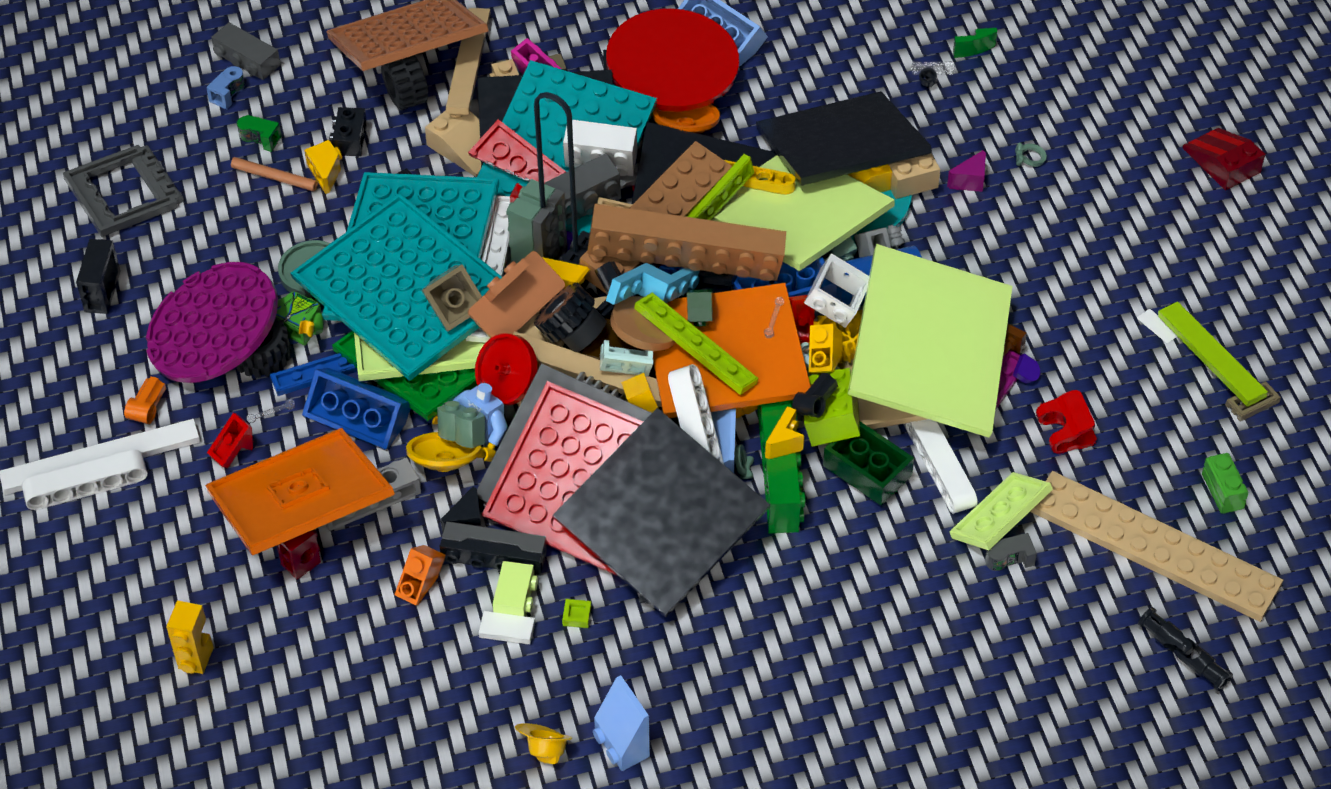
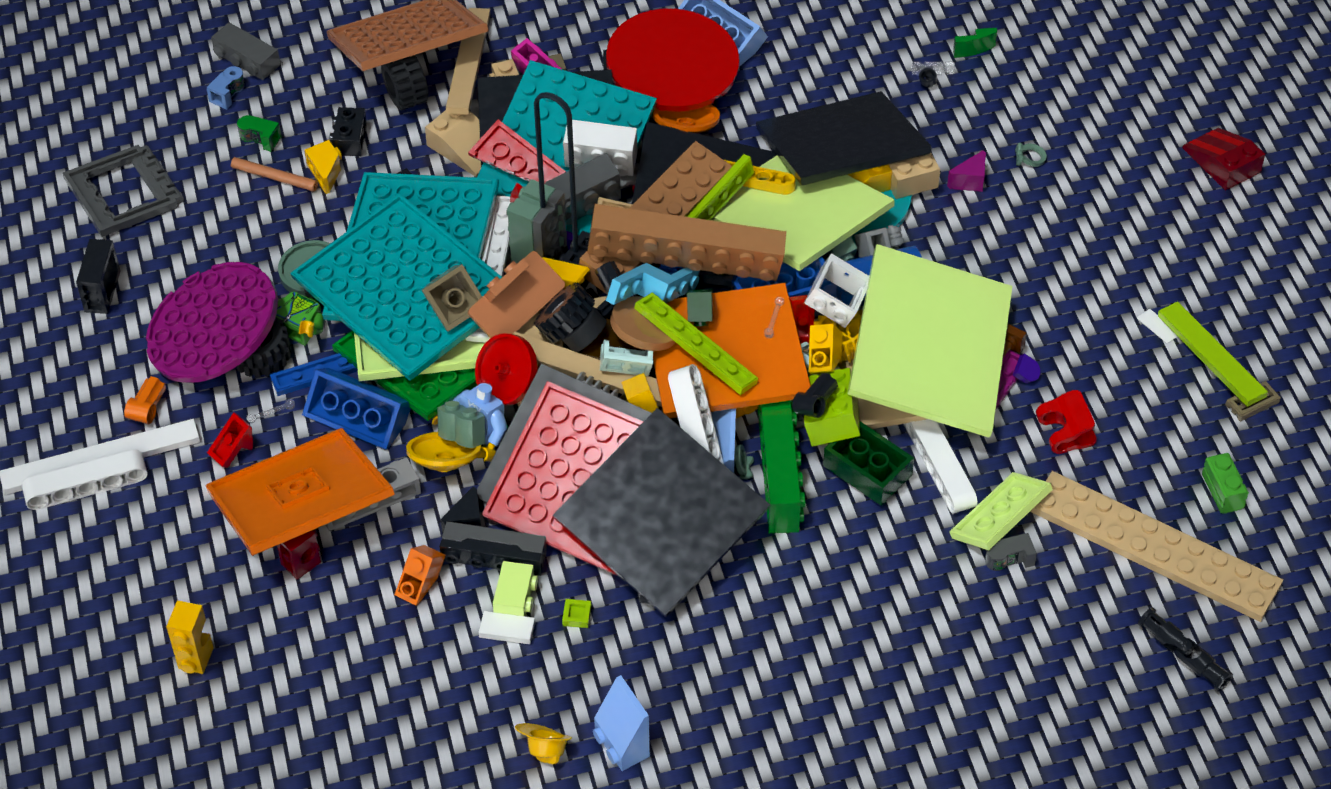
yellow slope [765,406,804,459] -> none

